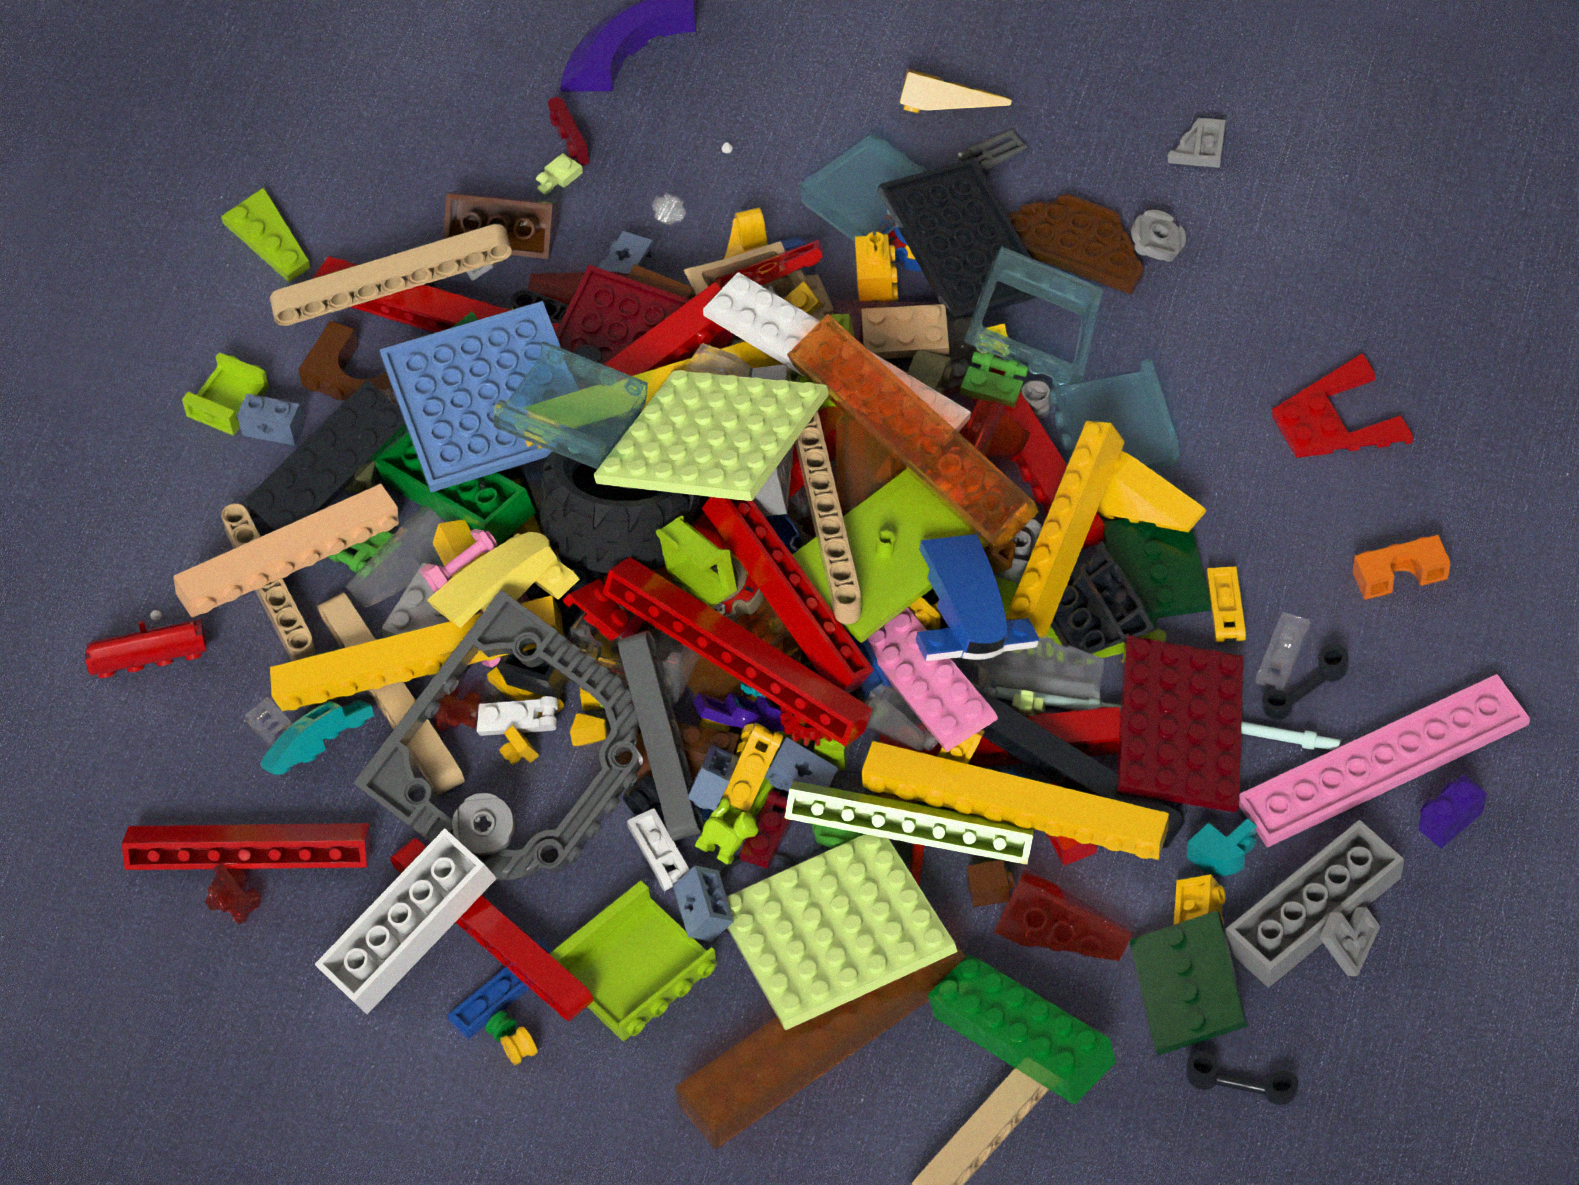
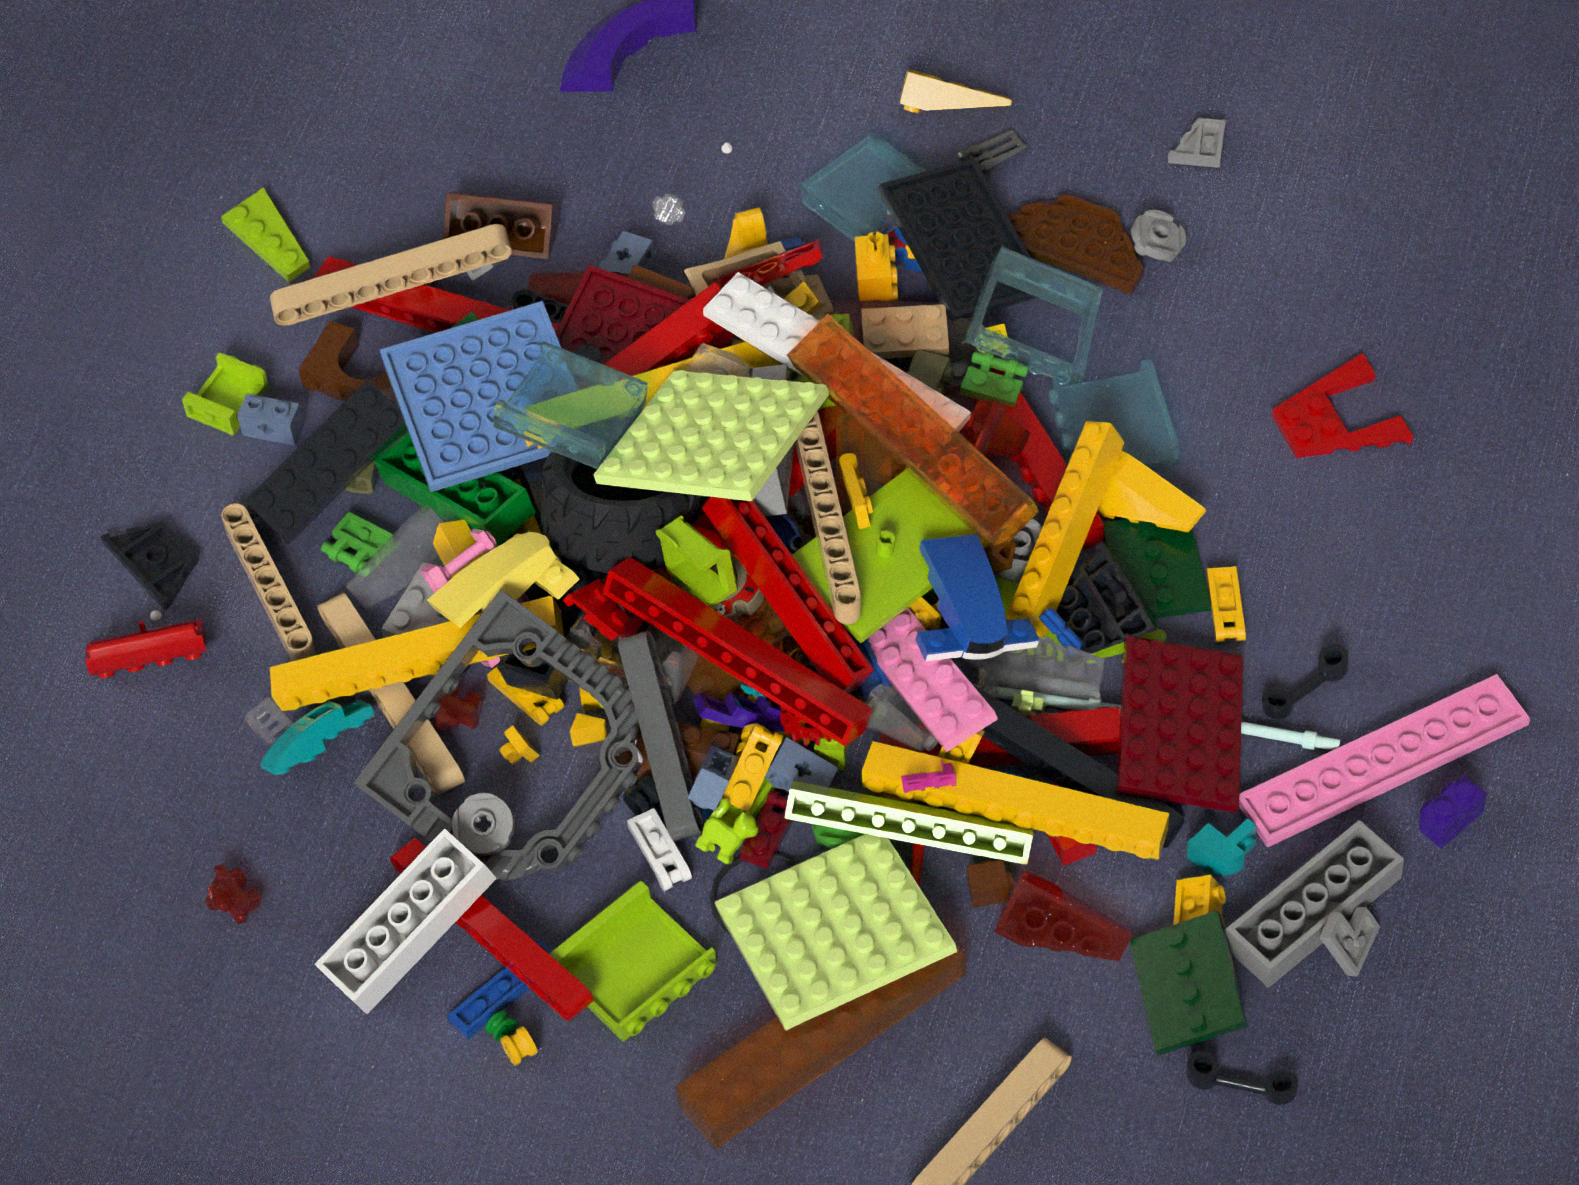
red brick [122,823,372,870] -> none
light nougat brick [173,484,399,618] -> none
white plate [477,696,558,736] -> none
yellowish green plate [536,153,583,195] -> none
dark red plate [548,97,590,166] -> none
sand blue brick [673,866,734,942] -> none
green brick [928,953,1116,1105] -> none
light grey wheel [1022,380,1050,420] -> none
clear plate [1256,612,1310,691] -> none
orange arch [1352,535,1451,600] -> none
none -> black wing [100,522,197,610]
none -> yellow plate [839,453,873,529]
none -> dark pink piece [901,760,956,793]
none -> blue piece [1039,608,1083,653]

